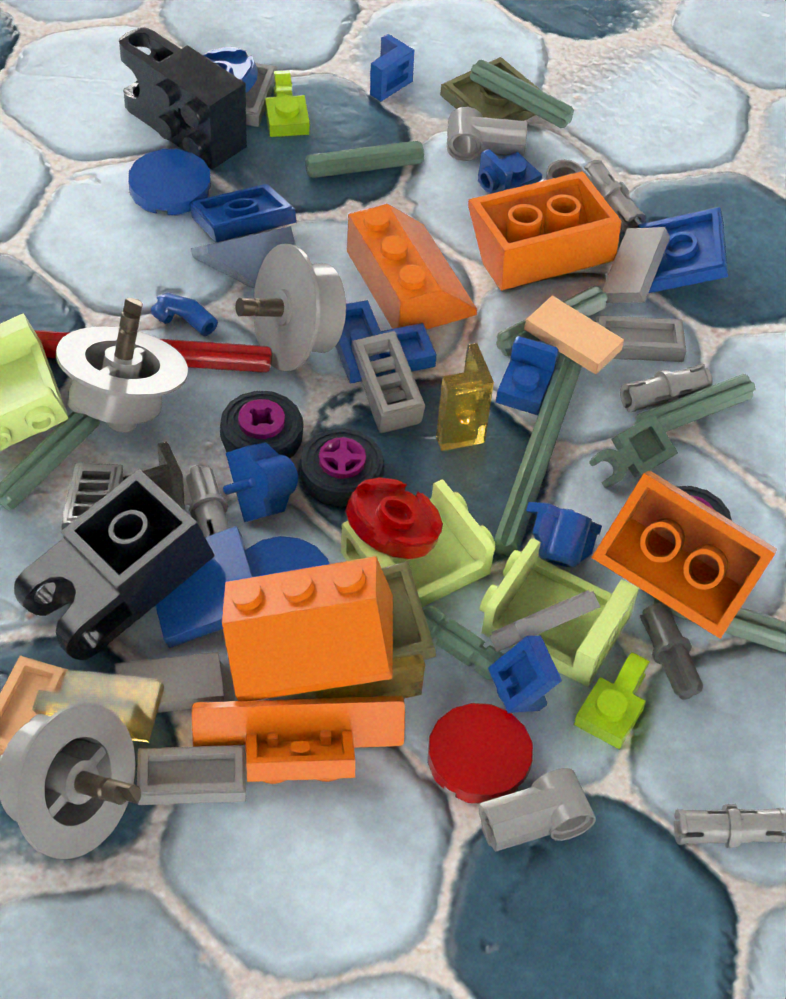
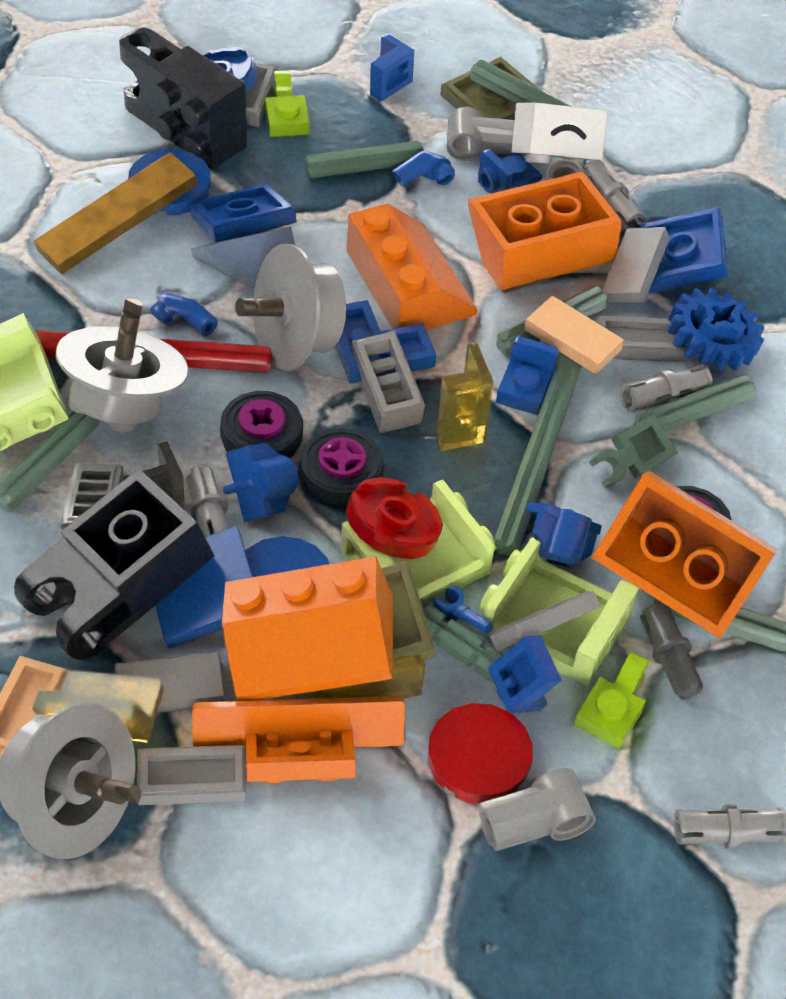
none -> pearl gold tile [34,152,198,275]
none -> blue arm [392,151,455,187]
none -> blue hand [433,586,493,634]
none -> white brick [511,102,607,168]
none -> blue gear [667,288,764,372]

